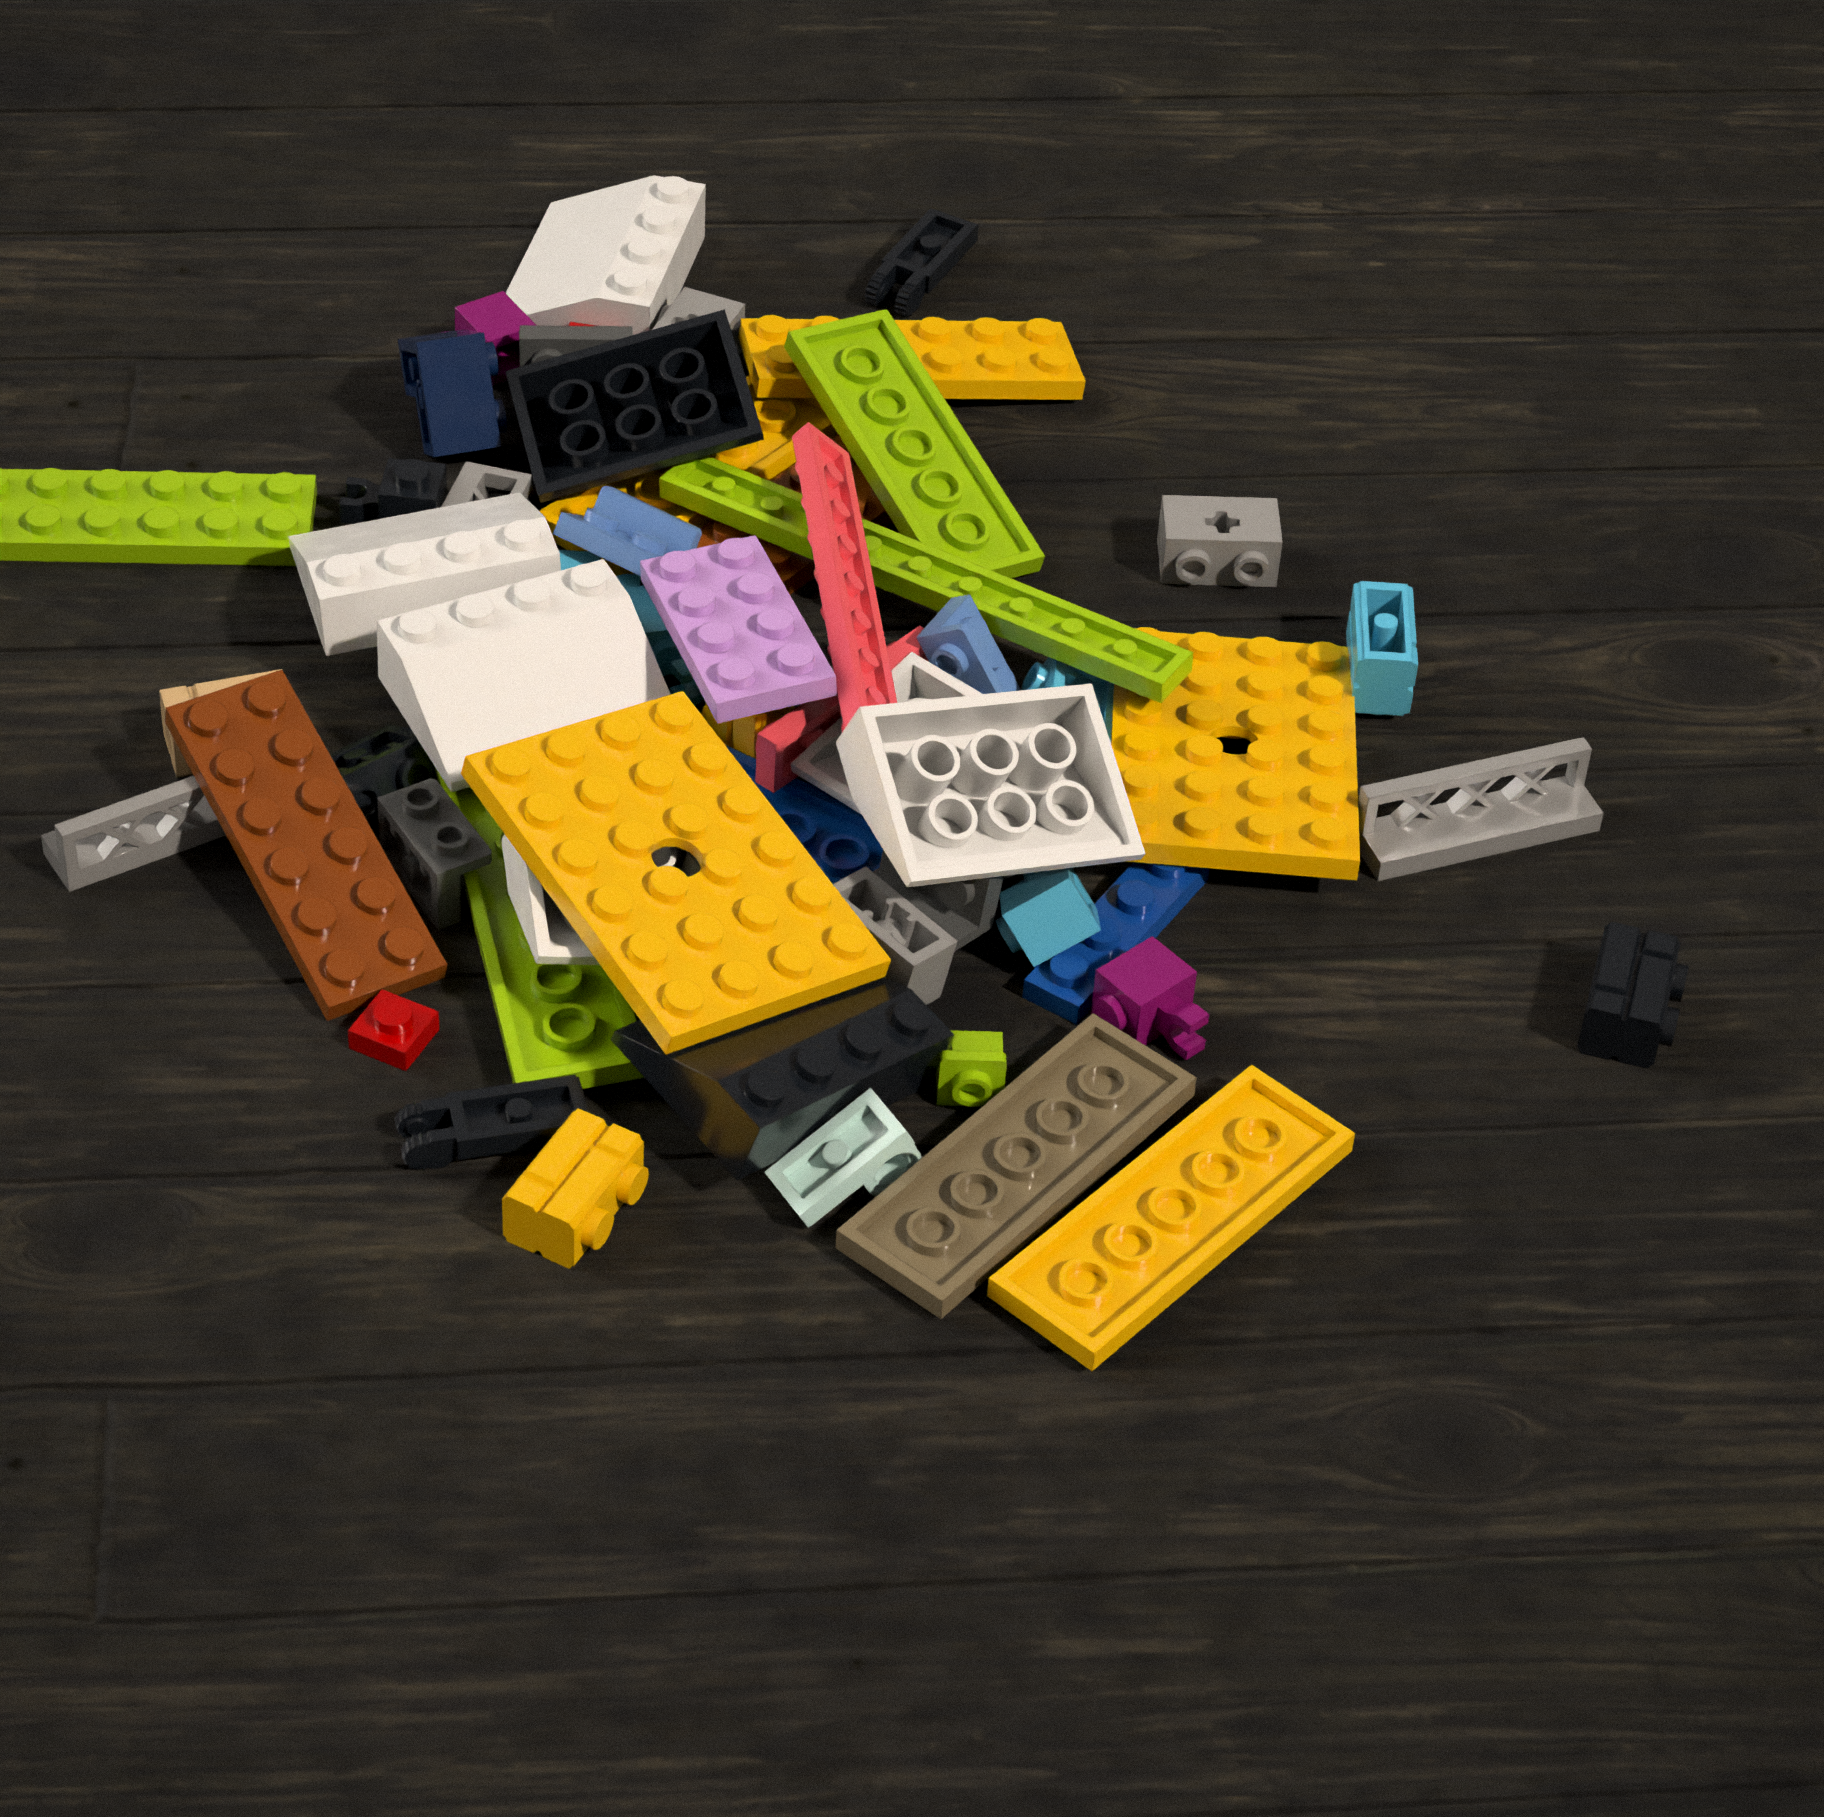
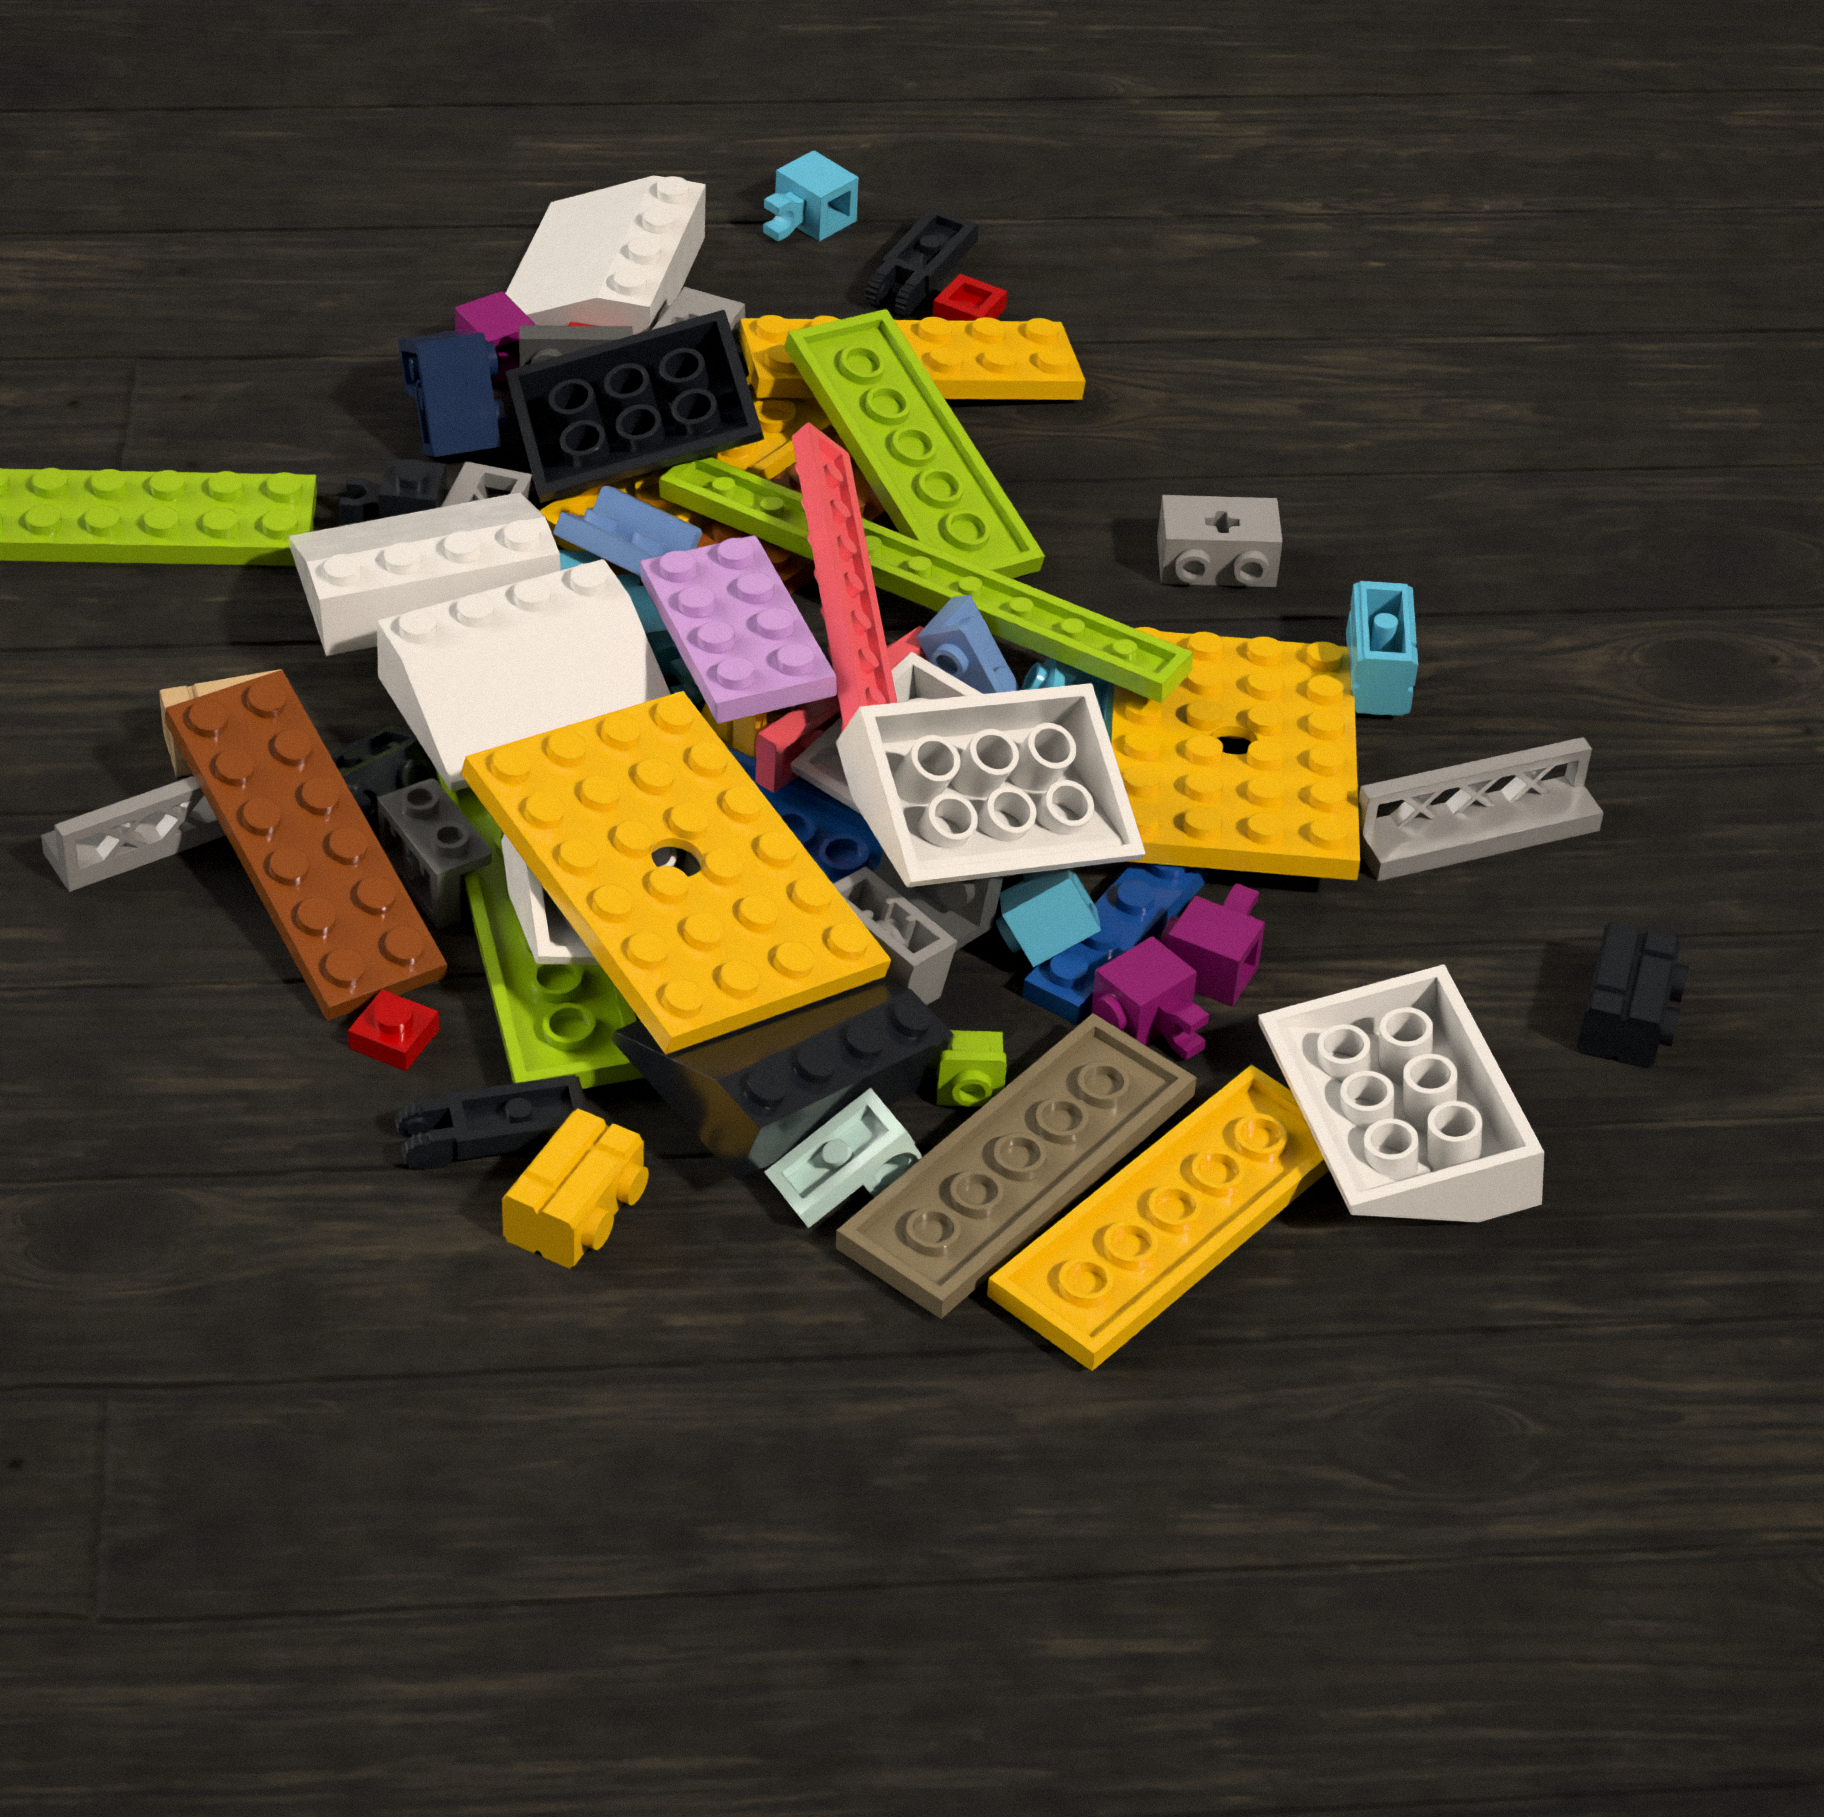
none -> medium azure brick [763,150,859,242]
none -> red plate [933,274,1007,321]
none -> magenta brick [1160,883,1265,1007]
none -> white slope [1259,964,1544,1222]

